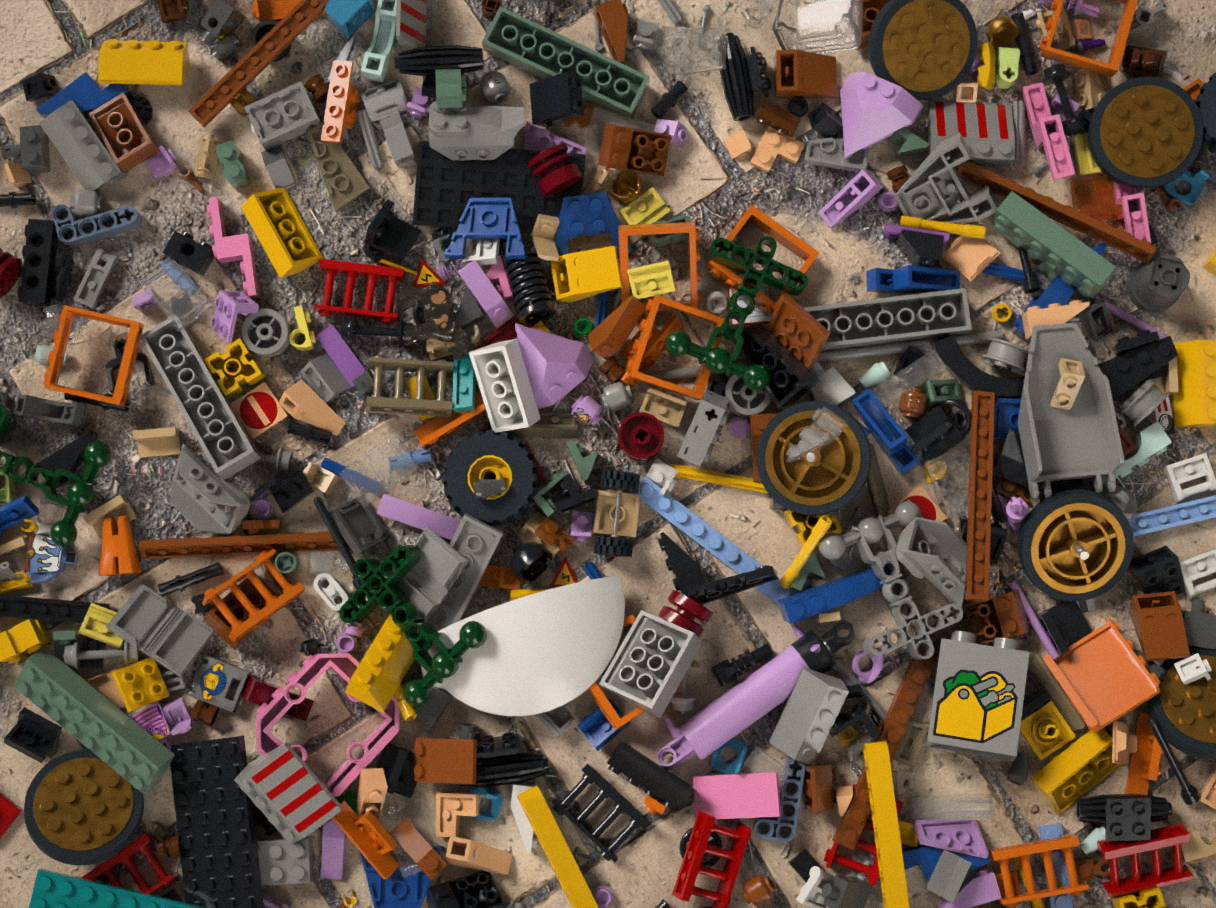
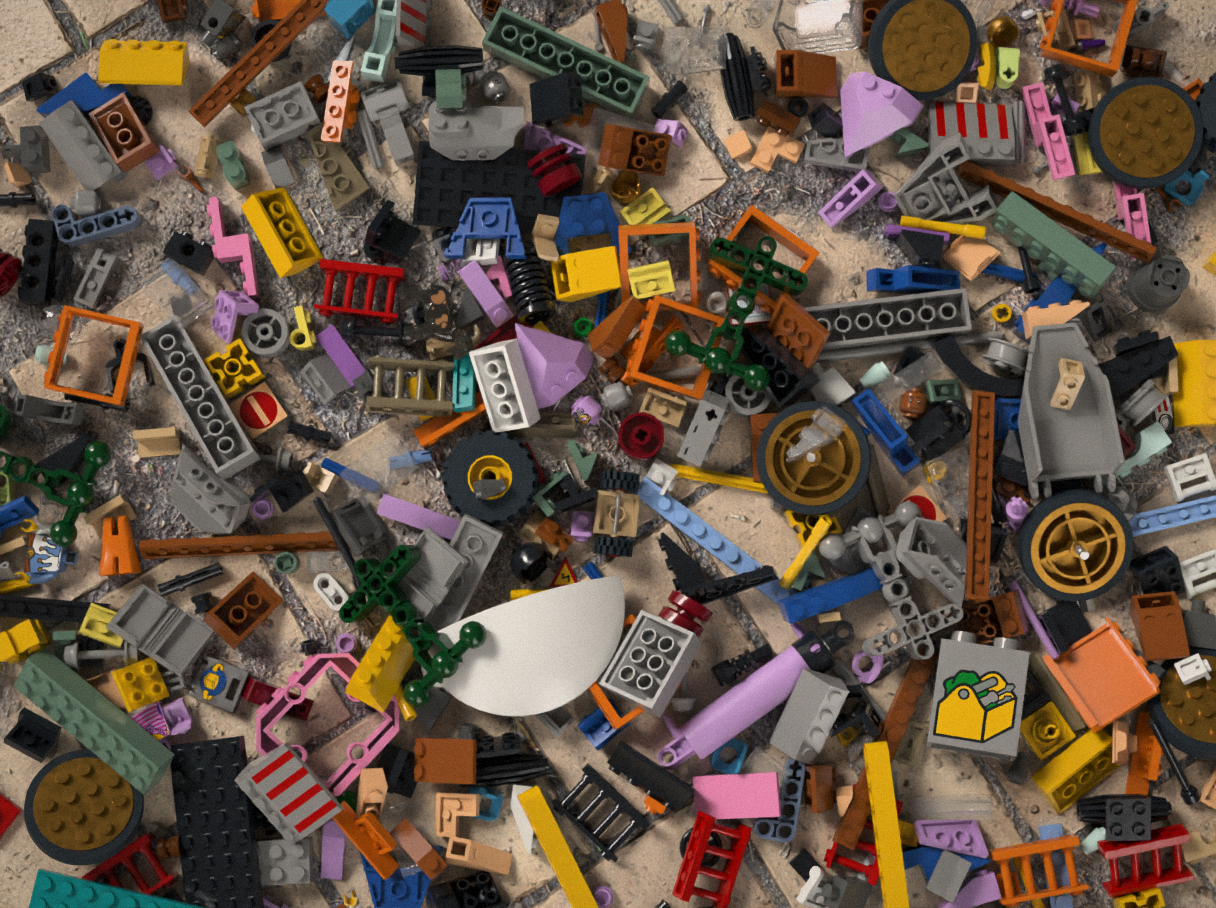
lavender slope [133,289,158,311] -> none
reddish brown wheel [190,699,219,727] -> none
orange fence [202,549,305,643] -> none
dark orange plate [242,520,281,534] -> none
light nougat slope [278,379,346,436] -> none
lavender plate [345,622,366,637] -> none
piece [380,259,446,288] -> none
lavender bracket [406,87,436,119] -> none
orange slope [478,565,520,590] -> none
lavender plate [729,416,750,438] -> none
dark orange head [743,874,776,907] -> none
reddish brown wheel [886,165,909,193] -> none
black pin [1011,13,1039,76] -> none
clear orange bracket [1070,177,1123,220] -> none
dark orange plate [1074,857,1110,882] -> none
lavender bar [1092,295,1168,340] -> none

